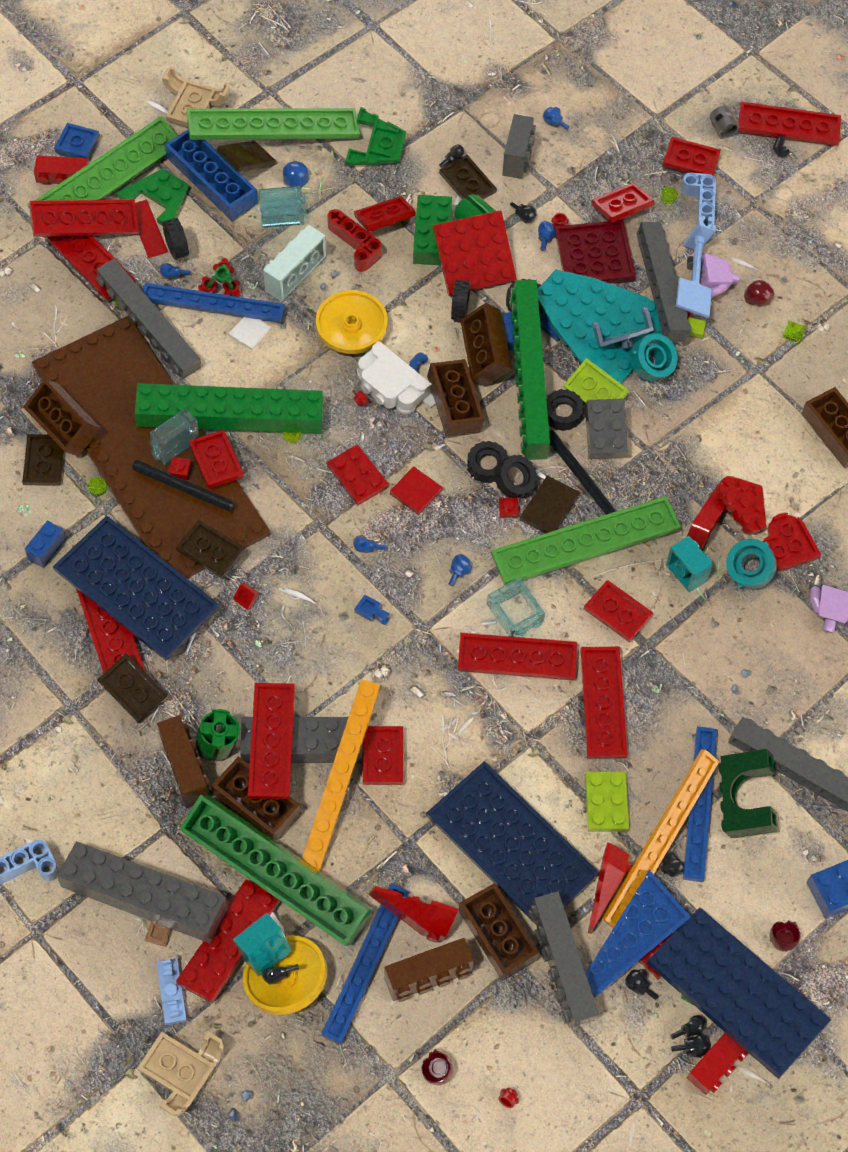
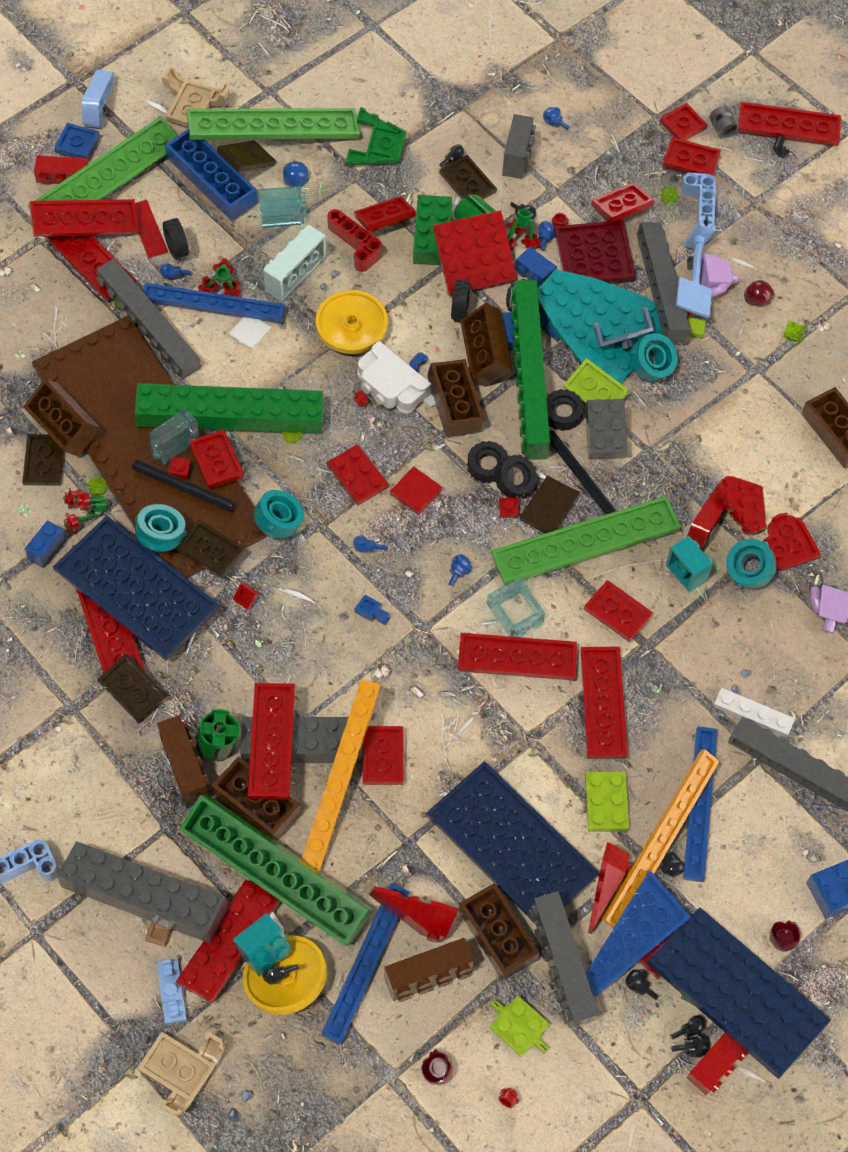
green wing [117,168,190,226] -> none
dark green arch [718,749,778,838] -> none
none -> red plant [63,488,106,534]
none -> light blue beam [82,70,115,128]
none -> teal piece [135,504,186,552]
none -> teal piece [254,490,304,539]
none -> lime plate [489,995,550,1057]
none -> plant [507,209,542,251]
none -> blue brick [515,247,557,285]
none -> red tile [660,103,708,140]
none -> white plate [713,688,795,738]

